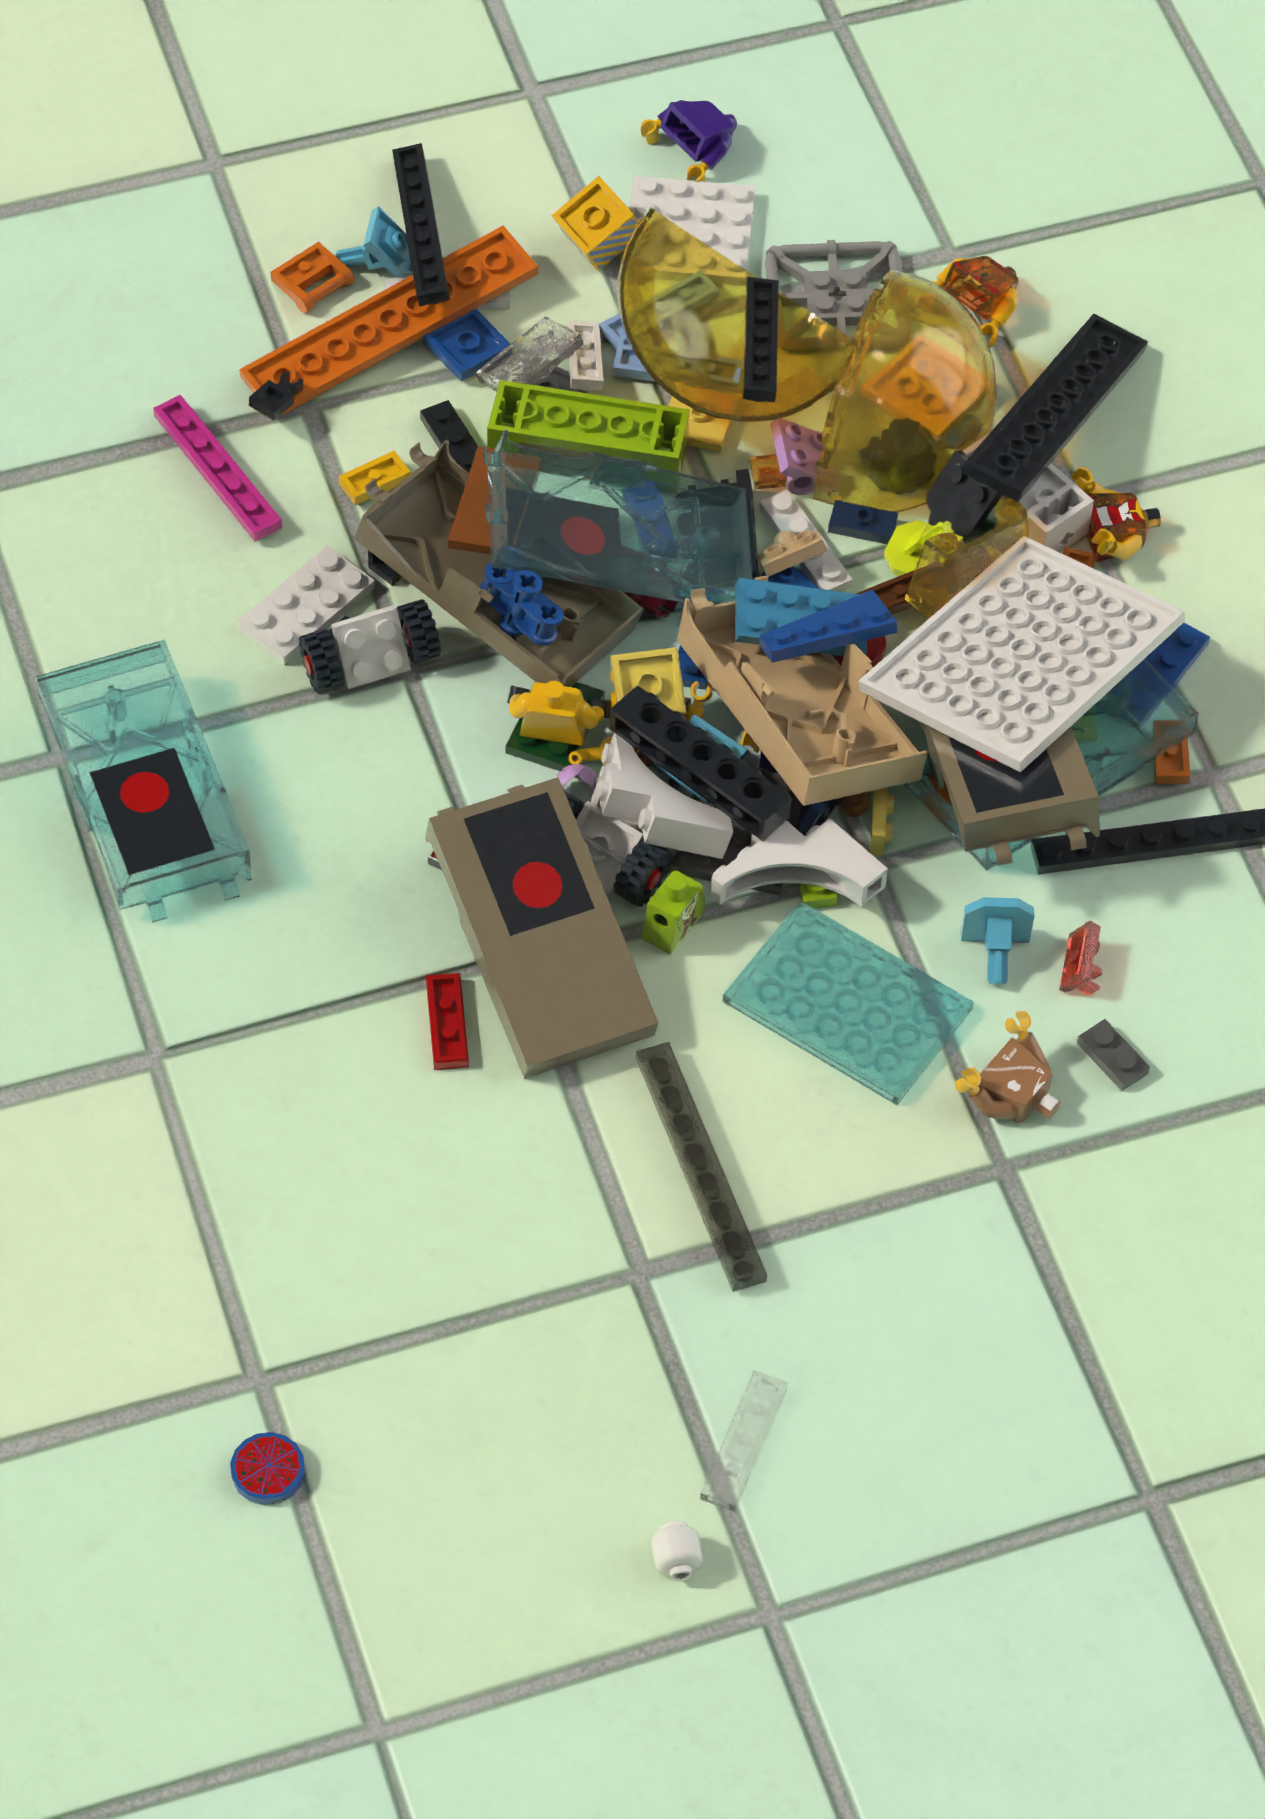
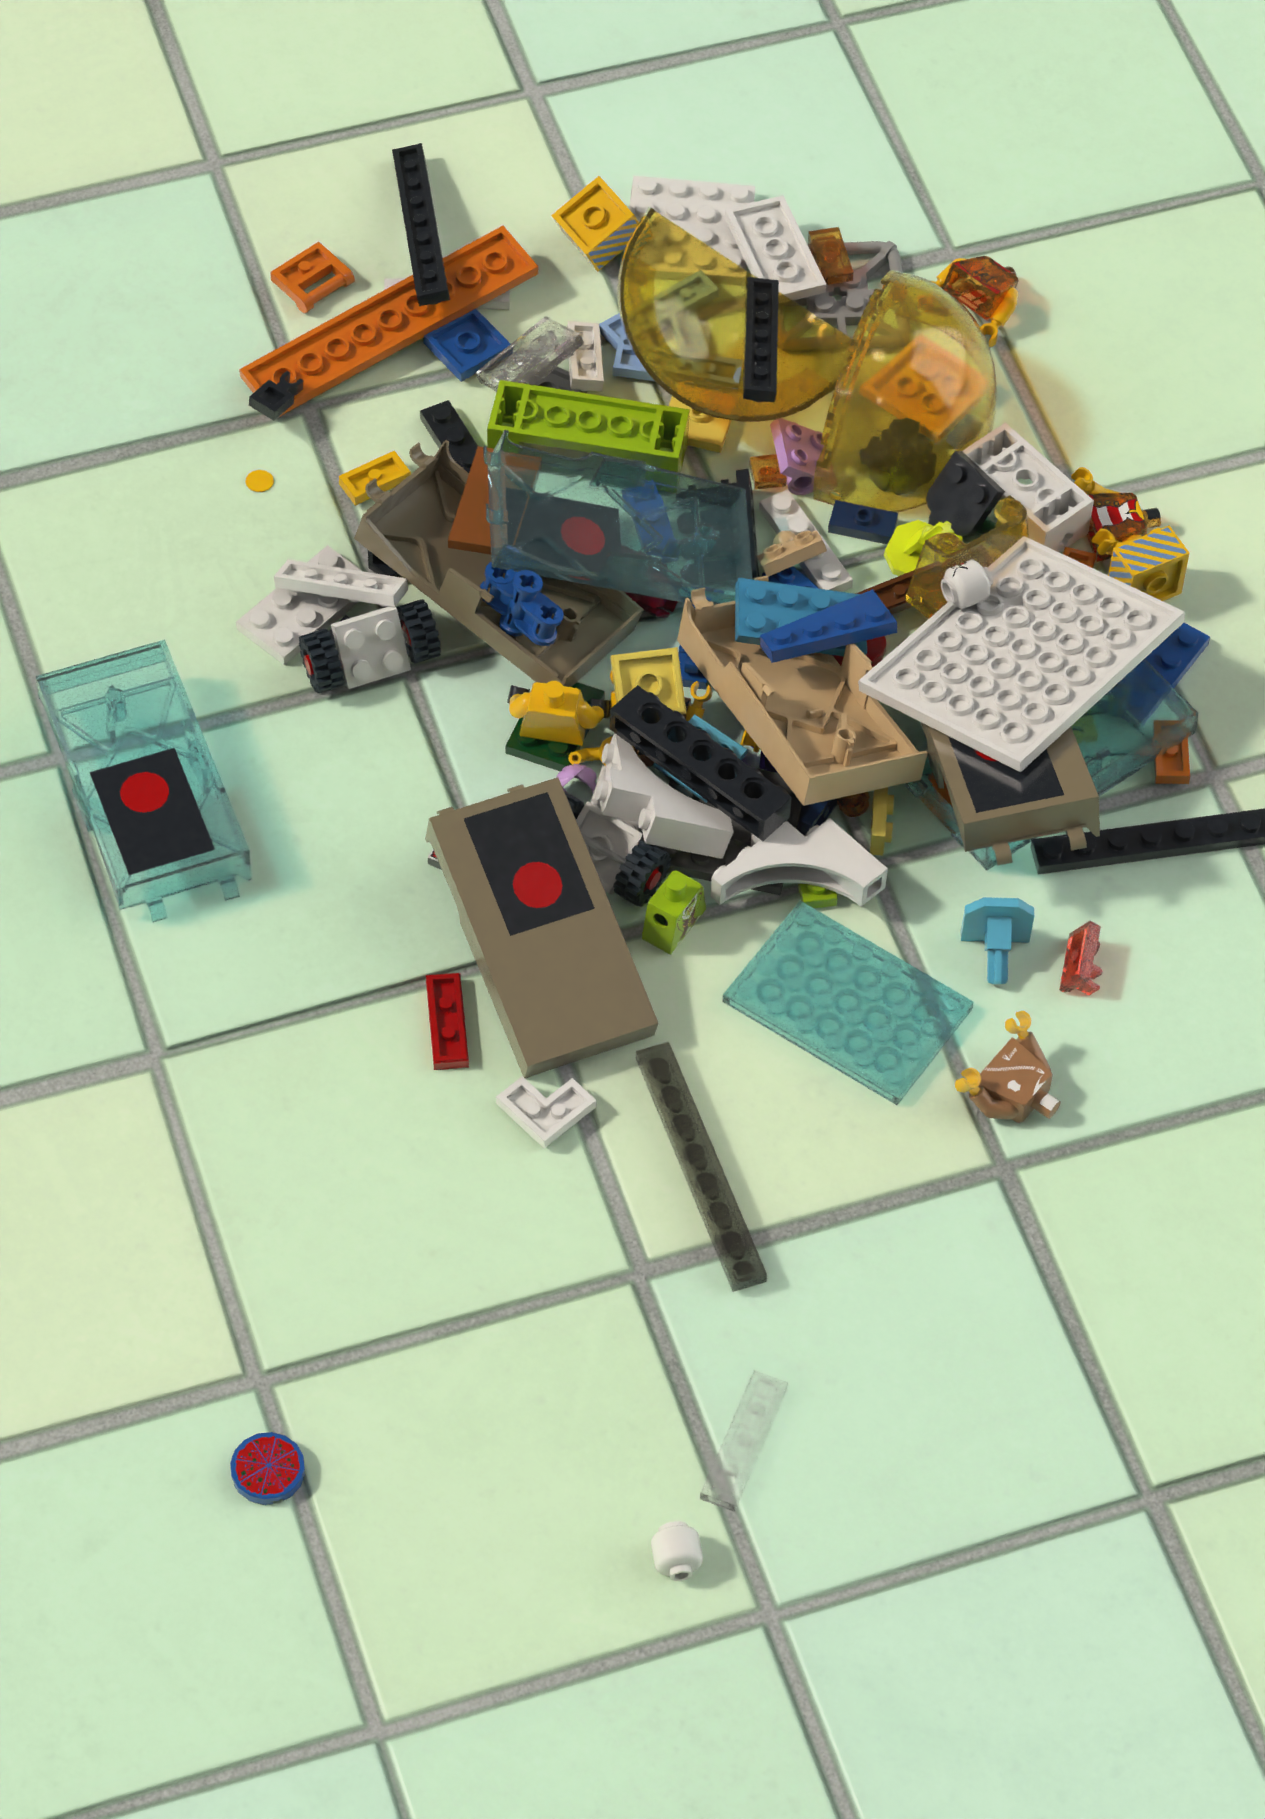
dark pink plate [153,394,282,542] -> none
medium azure piece [336,206,413,278] -> none
dark purple torso [640,100,737,182] -> none
black plate [961,313,1148,502] -> none
dark grey plate [1077,1019,1150,1091] -> none
none -> yellow sticker [245,470,274,492]
none -> white plate [274,559,409,607]
none -> white plate [496,1076,596,1148]
none -> white plate [725,195,826,304]
none -> clear orange plate [808,227,854,285]
none -> white head [941,560,993,609]
none -> yellow container [1108,525,1190,601]

